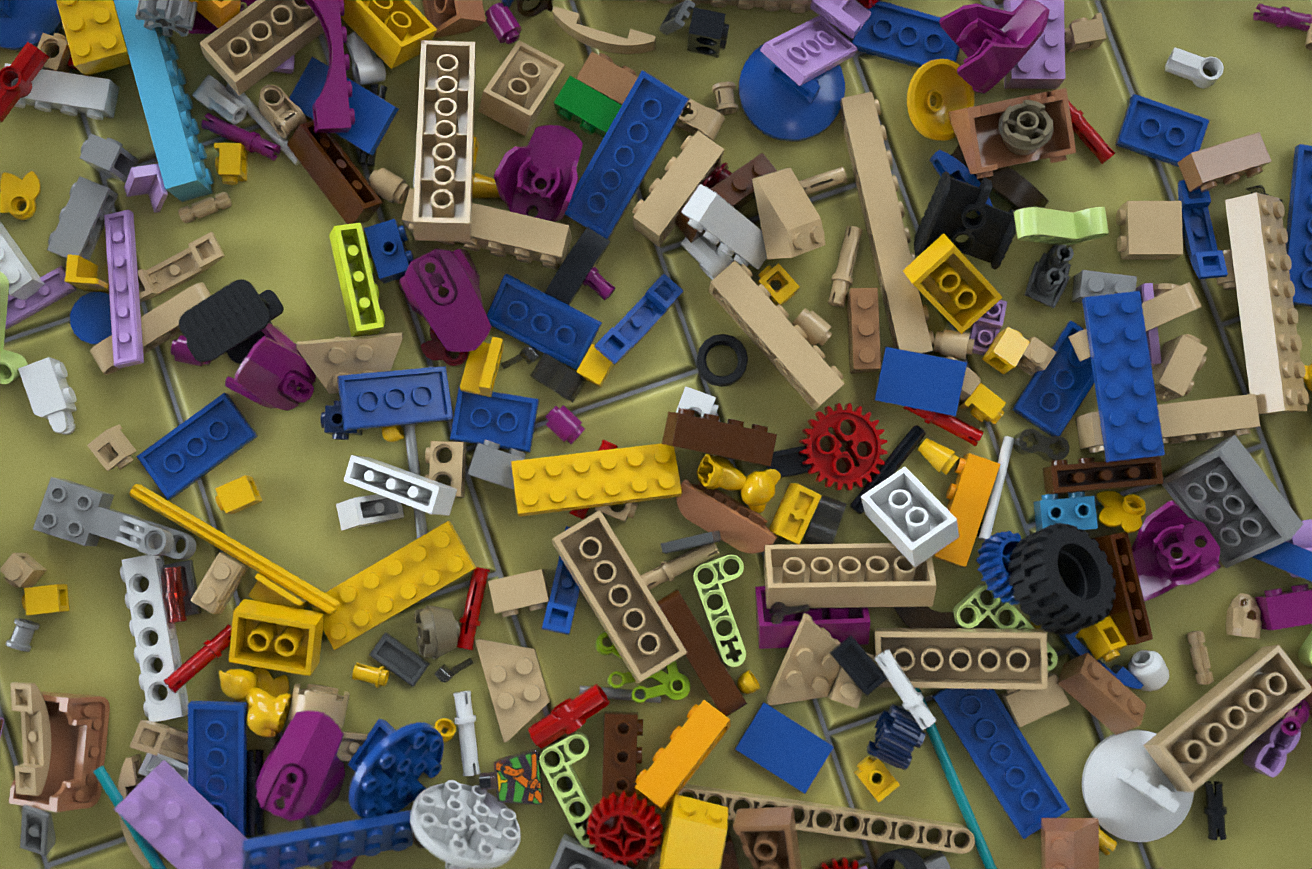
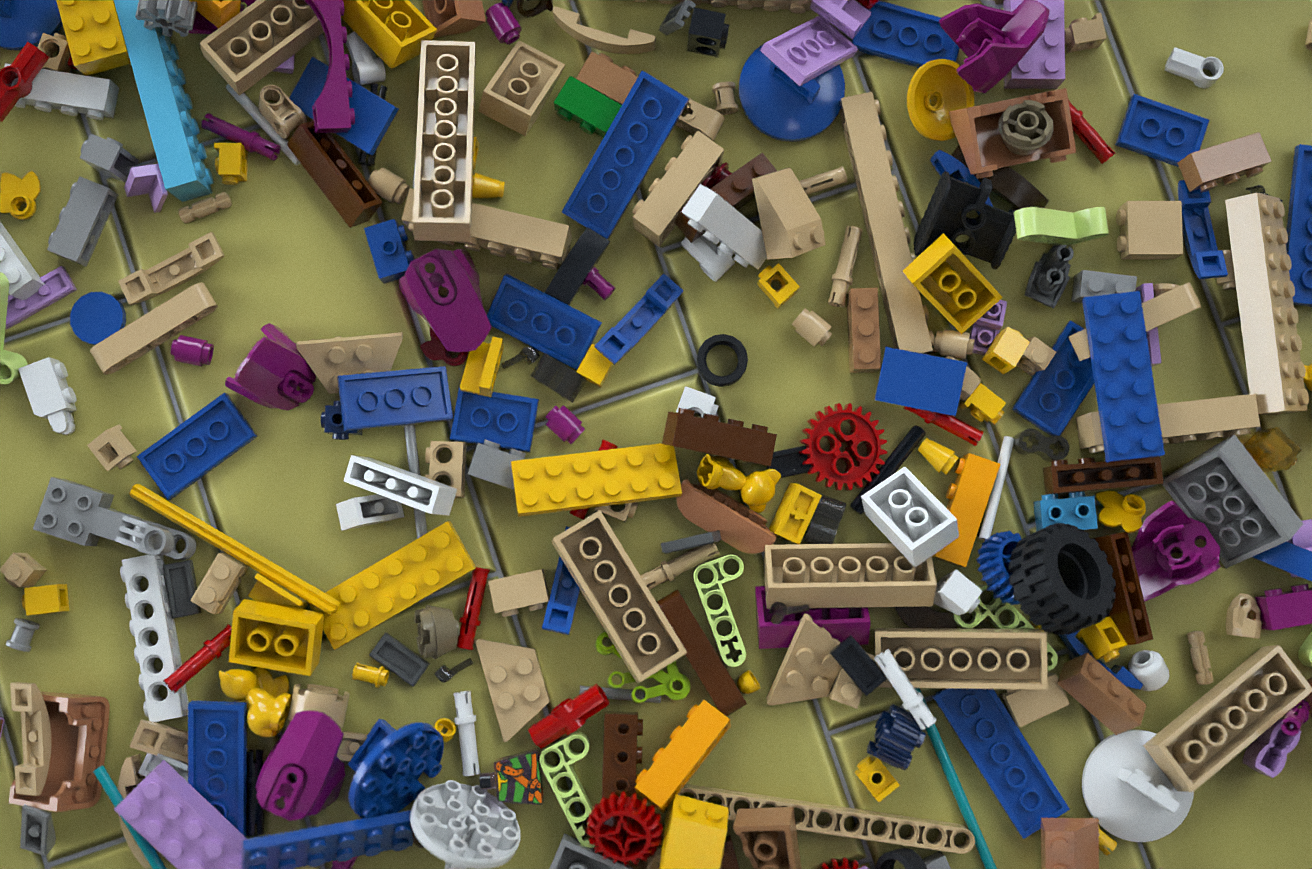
yellow panel [65,254,109,293] -> none
lavender tile [104,209,144,368] -> none
clear red pin [163,566,187,623] -> none
black piece [179,279,284,364] -> none
white piece [192,74,248,125] -> none
yellow brick [215,475,263,514] -> none
neon yellow brick [329,223,385,337] -> none
yellow hinge [382,425,404,442] -> none
magenta piece [494,125,583,222] -> none
tan brick [709,261,845,411] -> none
blue tile [735,702,834,794] -> none
tan brick [1152,334,1208,402] -> none
black pin [1204,781,1227,840] -> none
magenta pin [1253,3,1312,31] -> none
none -> white slope [933,569,982,616]
none -> clear yellow brick [1243,427,1302,472]

